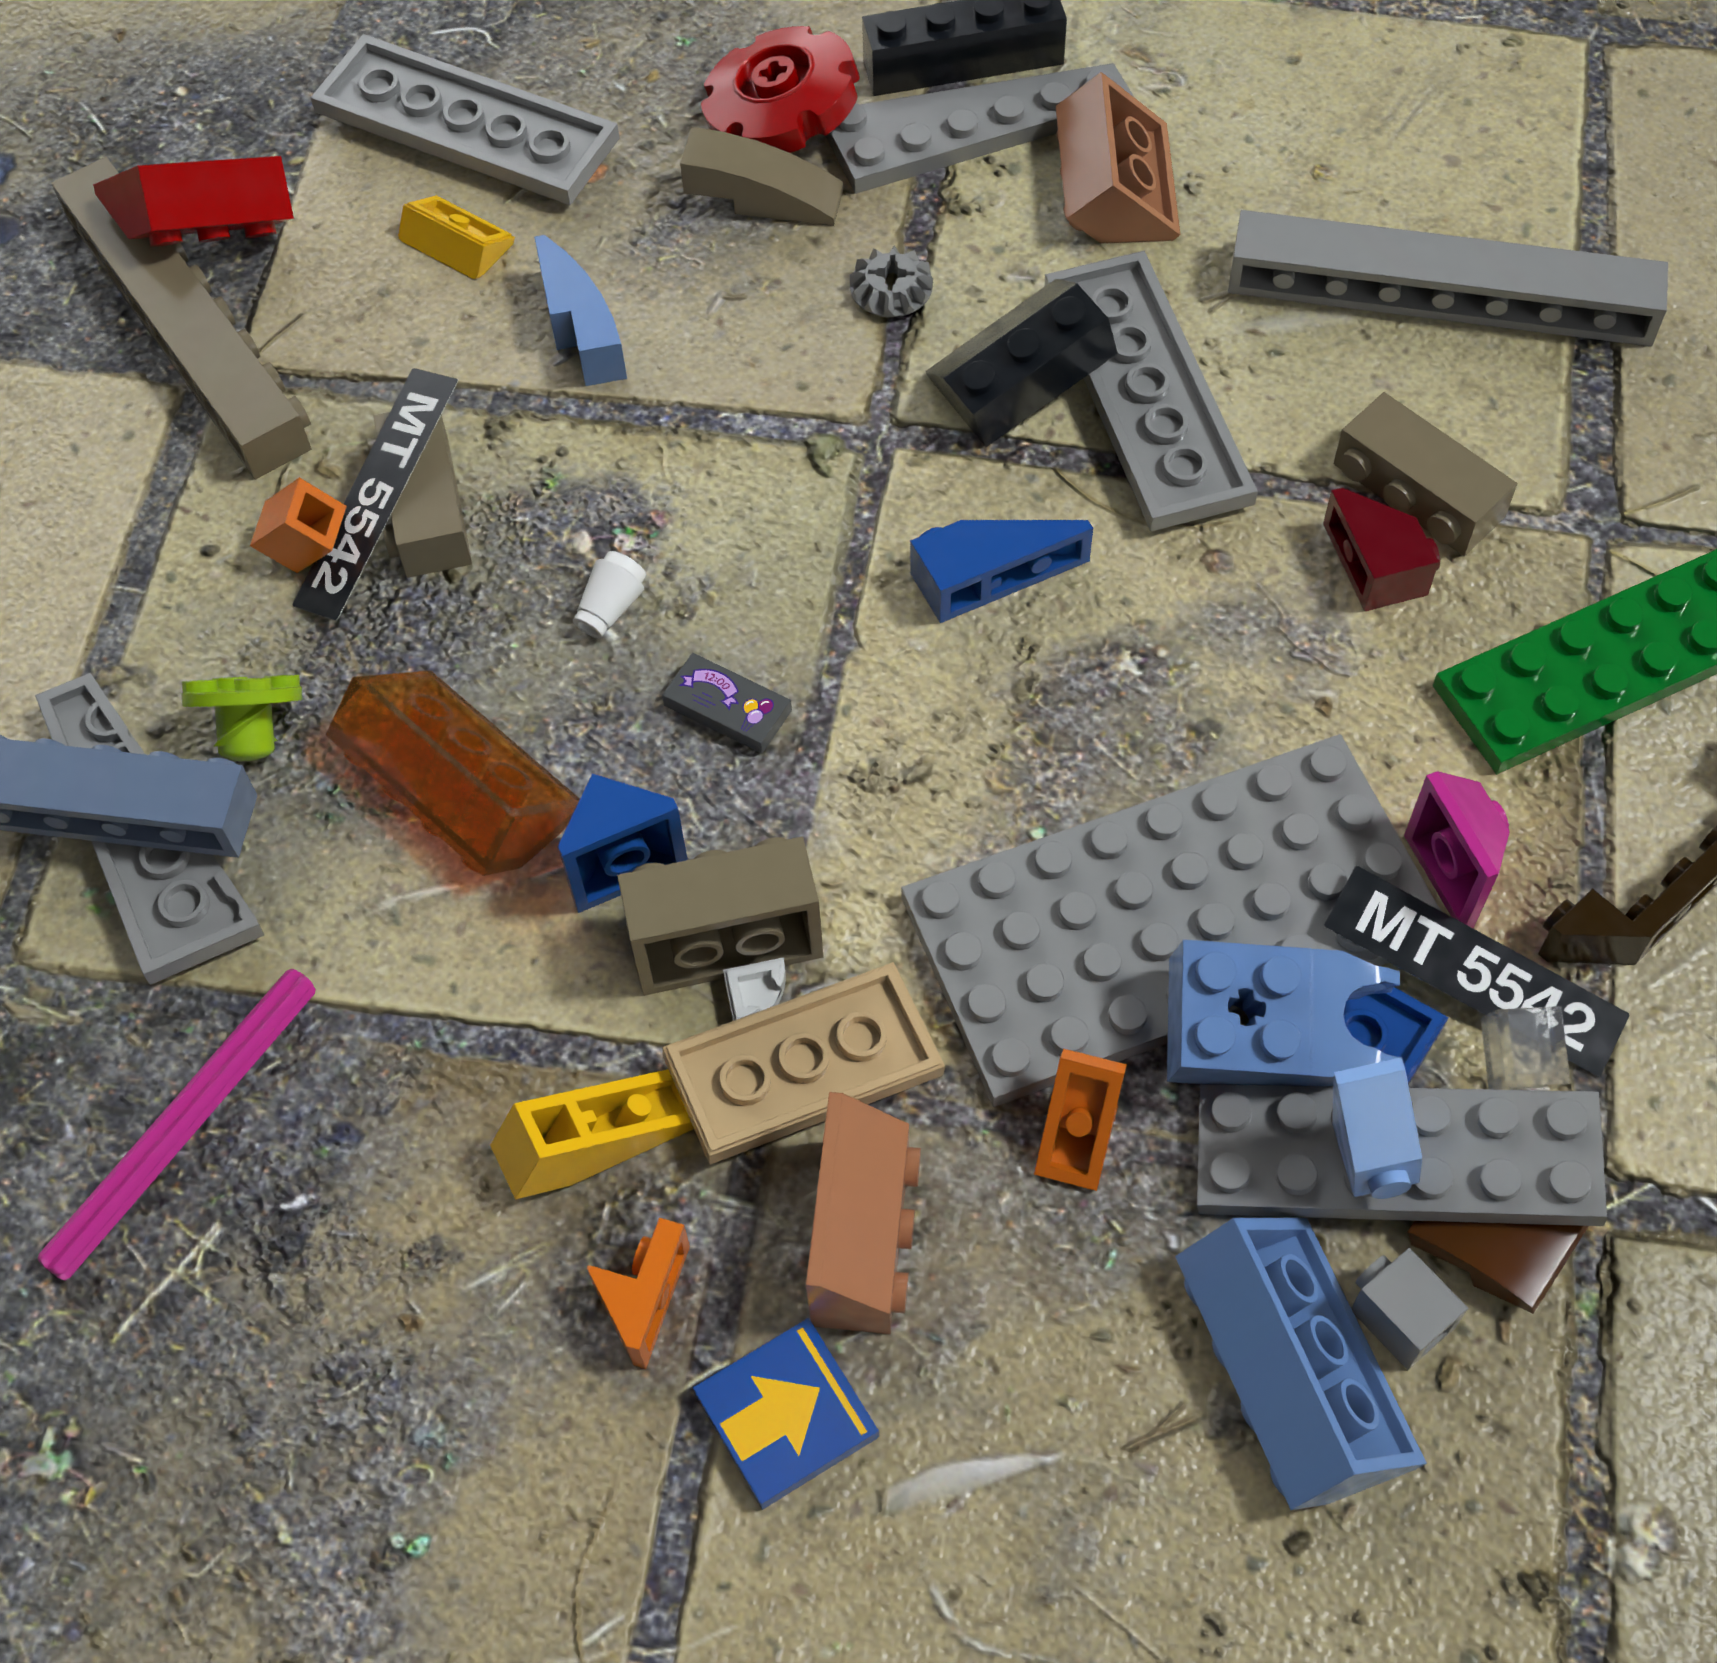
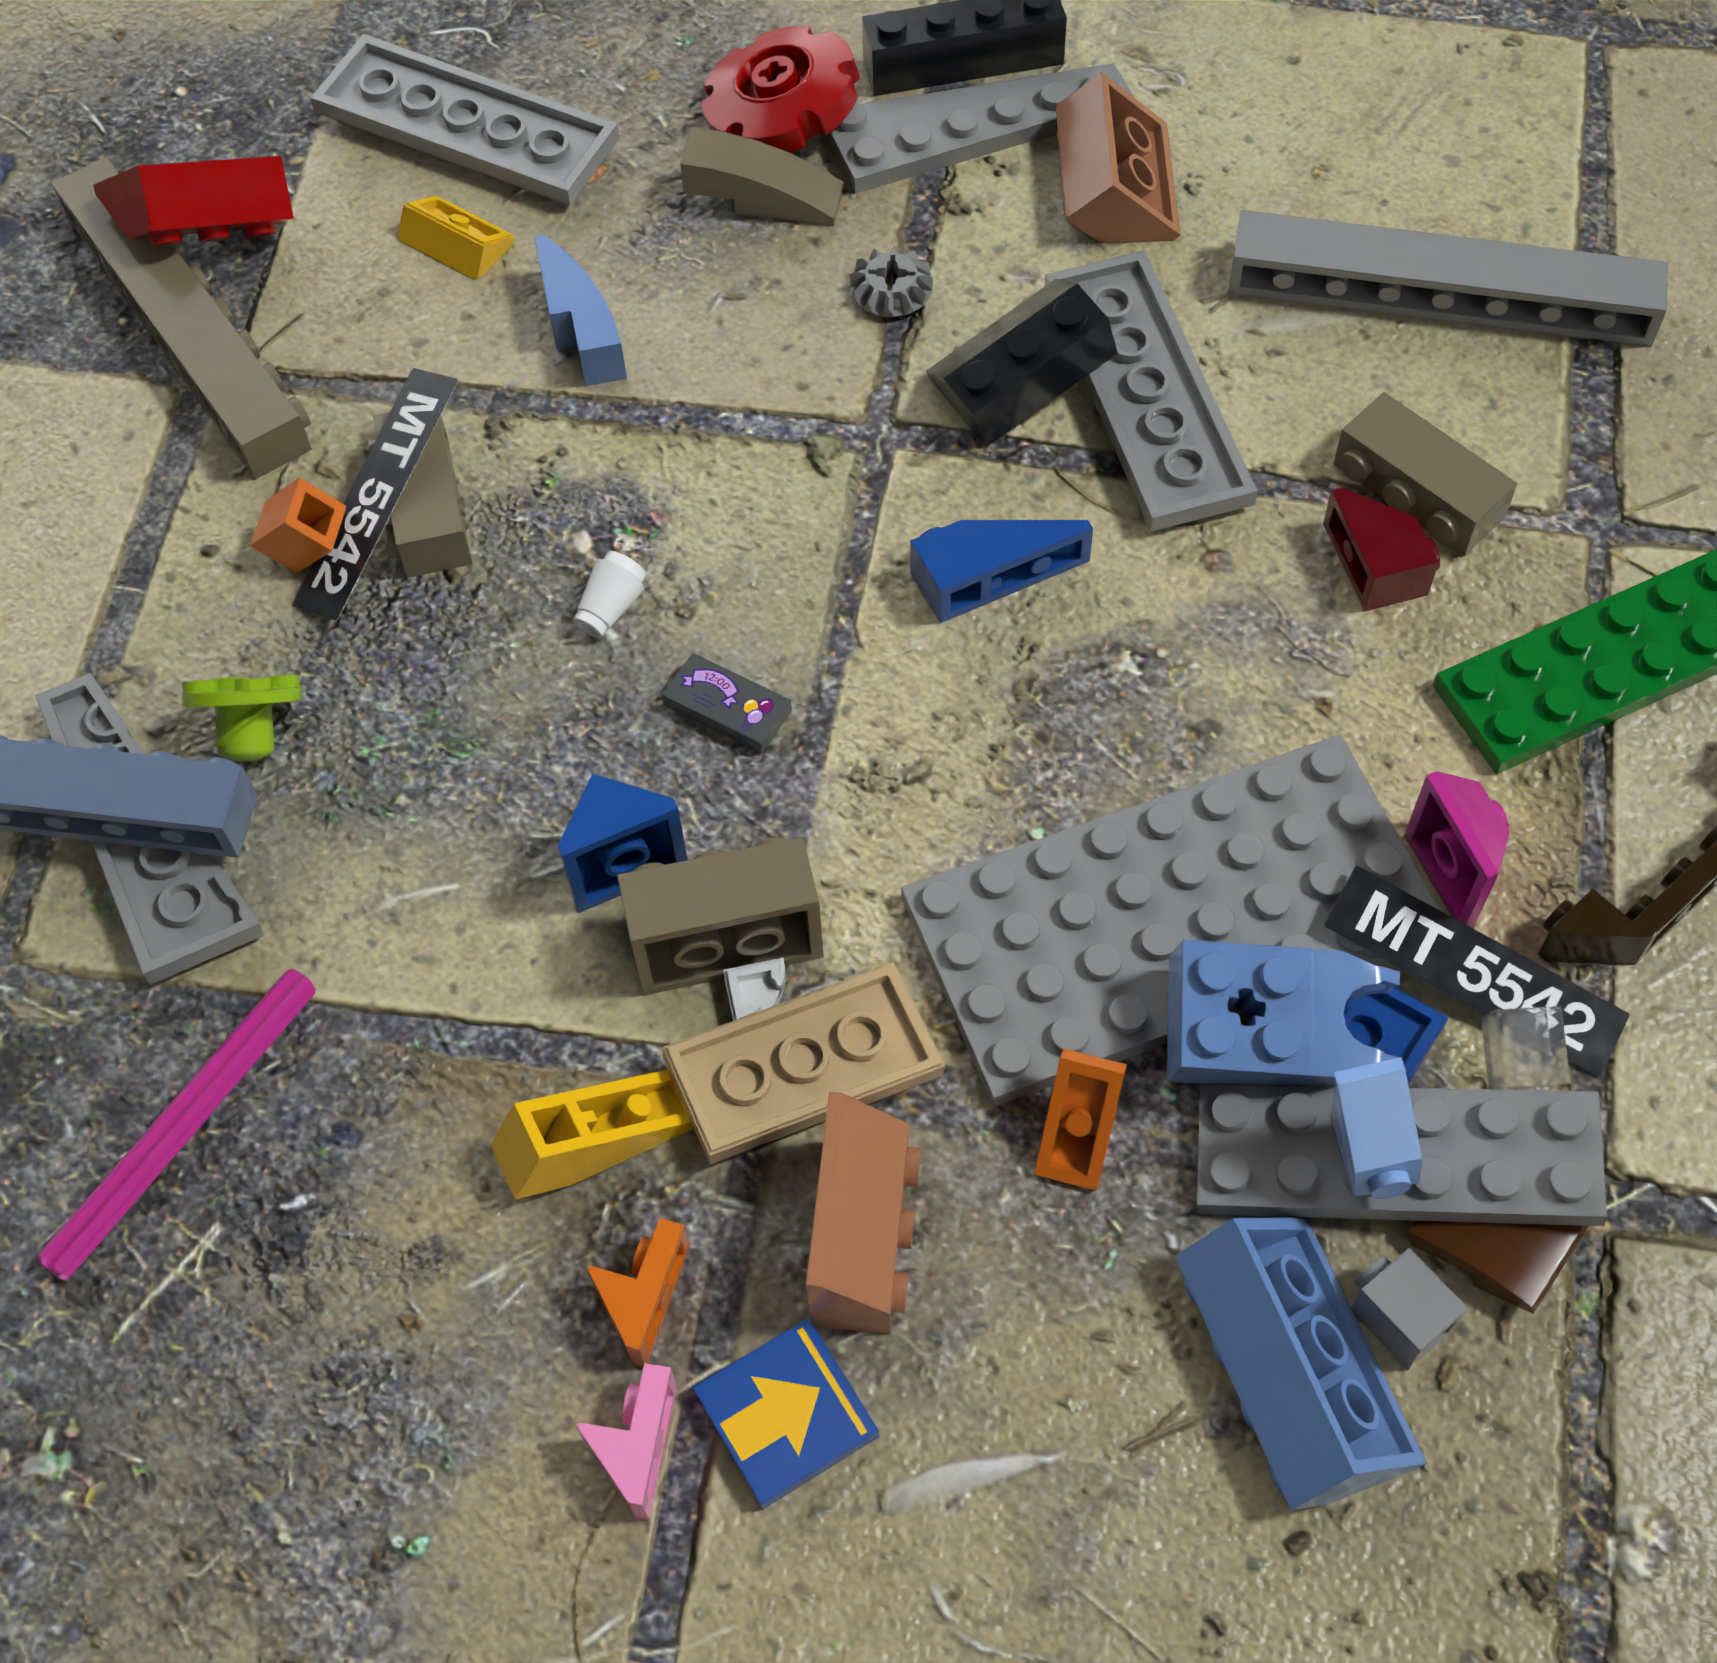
clear orange slope [325,670,580,876] -> none
none -> bright pink slope [576,1363,677,1521]

